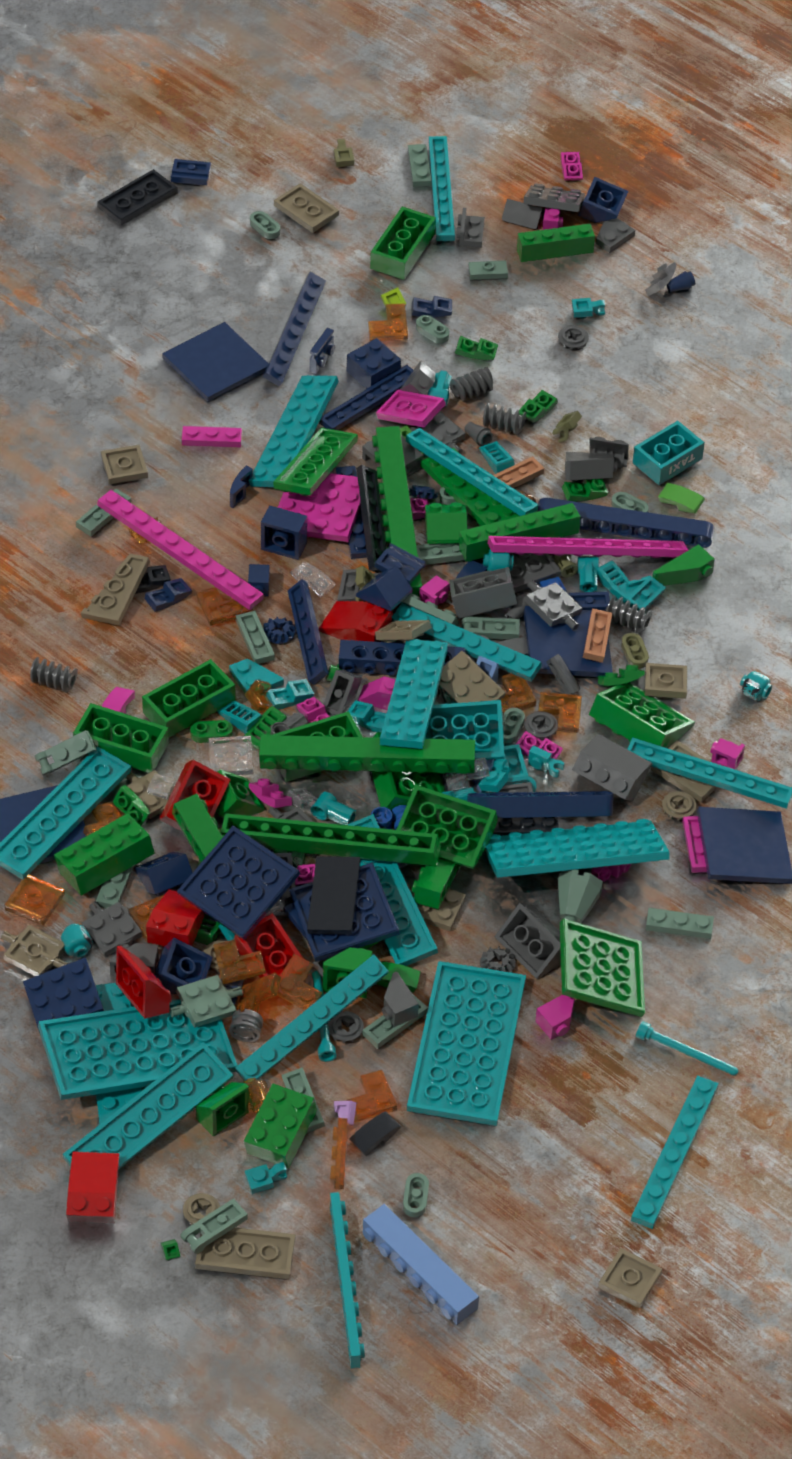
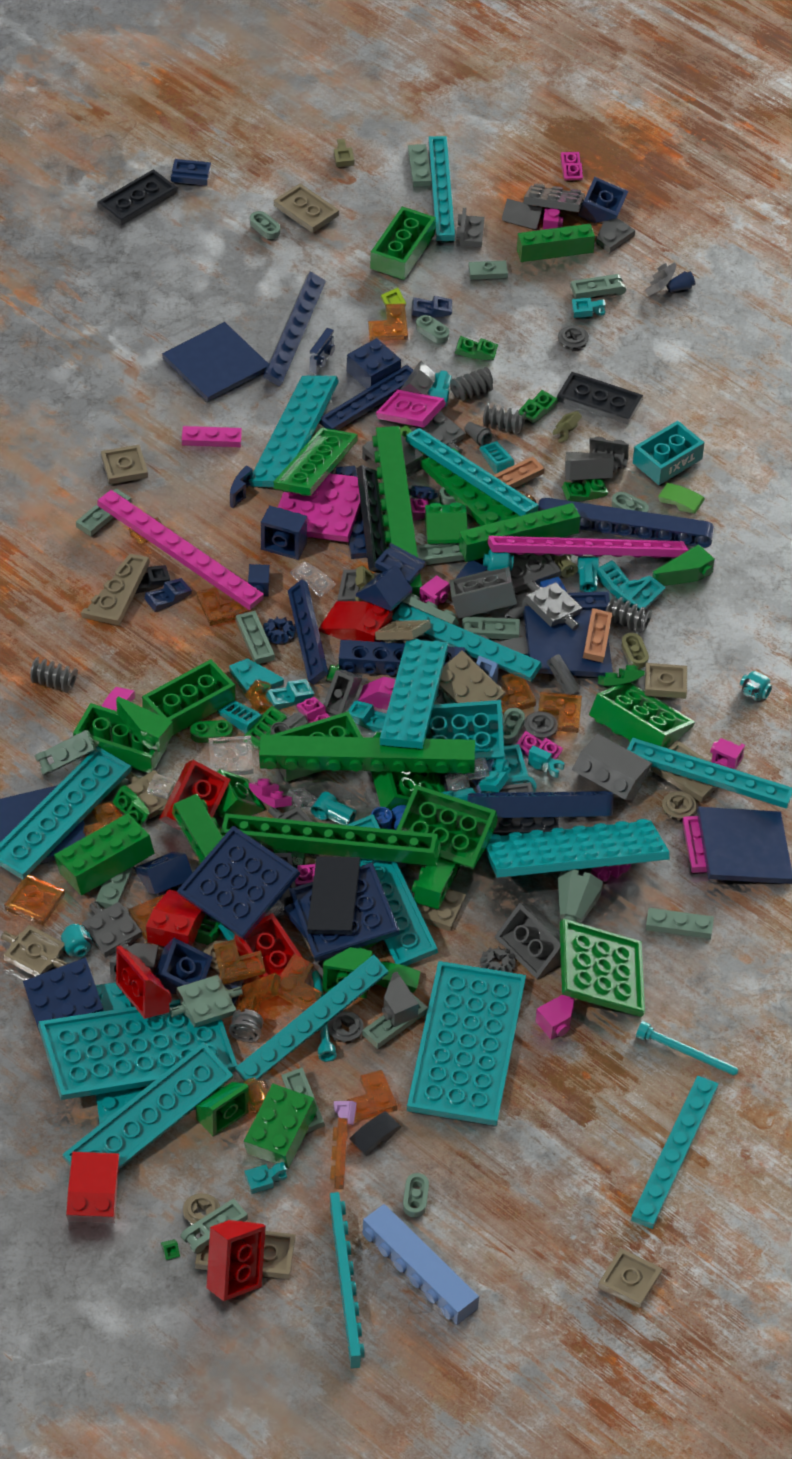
none -> green slope [116,696,173,752]
none -> red slope [206,1220,266,1301]
none -> black tile [557,371,643,424]
none -> sand green plate [570,274,626,299]

